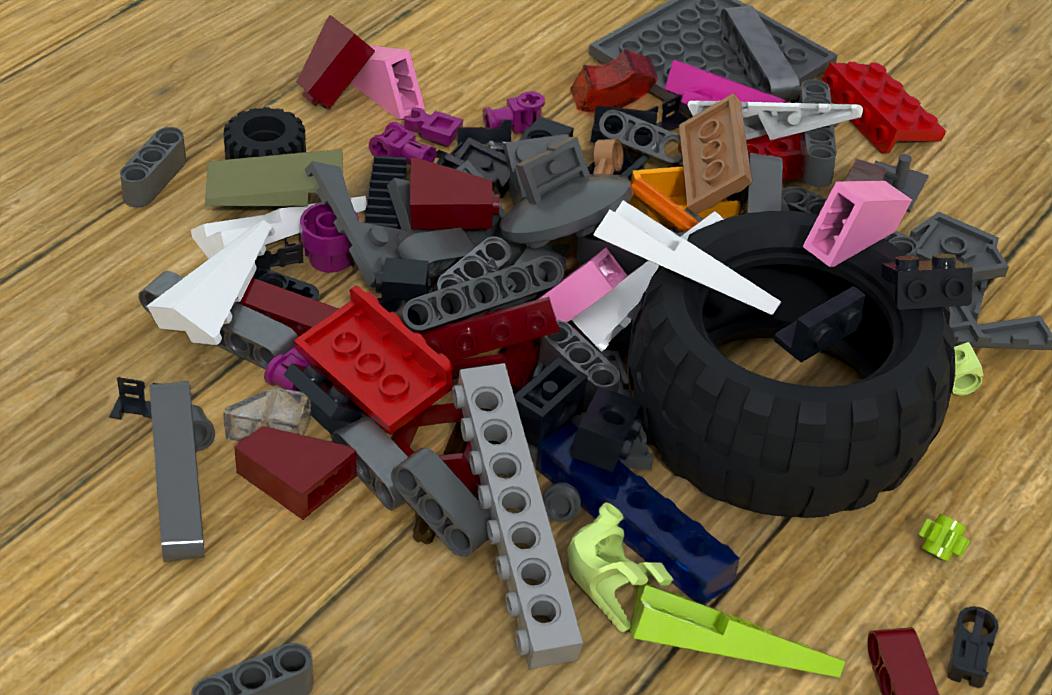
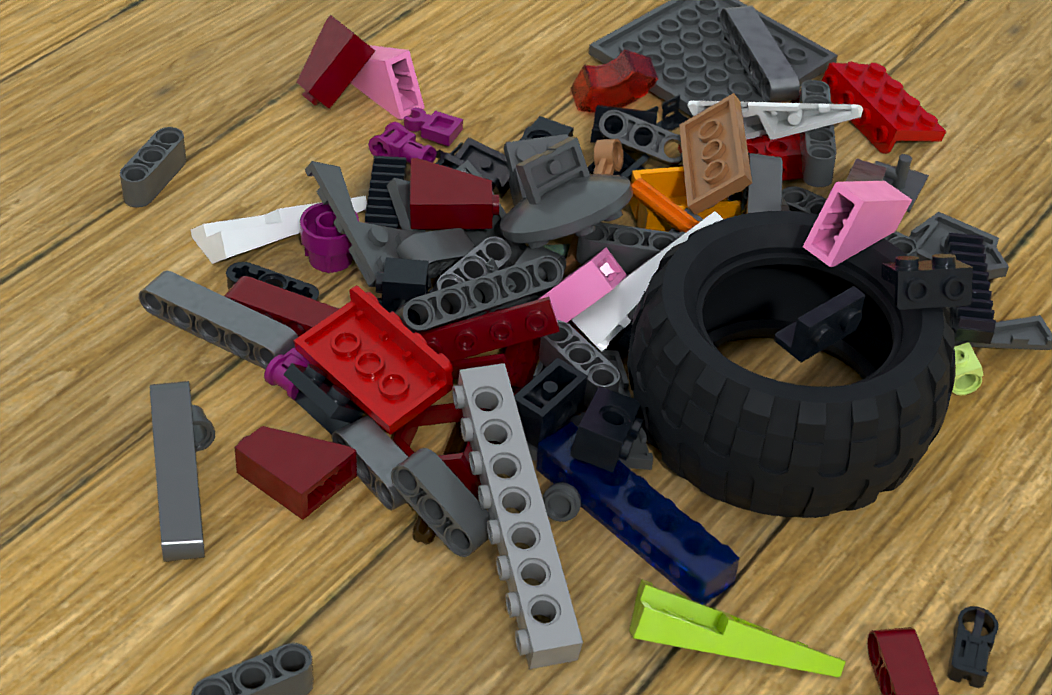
black piece [109,377,159,419] -> none
white wedge [147,220,275,345] -> none
olive slope [205,149,343,206] -> none
black tyre [223,107,306,160] -> none
clear slope [223,387,311,442] -> none
black piece [255,238,304,270] -> none
black piece [458,120,511,150] -> none
magenta connector [483,91,545,134] -> none
yellowish green piece [567,502,674,632] -> none
white wedge [593,200,781,315] -> none
dark pink bracket [665,60,787,104] -> none
lime gear [918,514,970,562] -> none
none -> black gear [944,233,996,344]

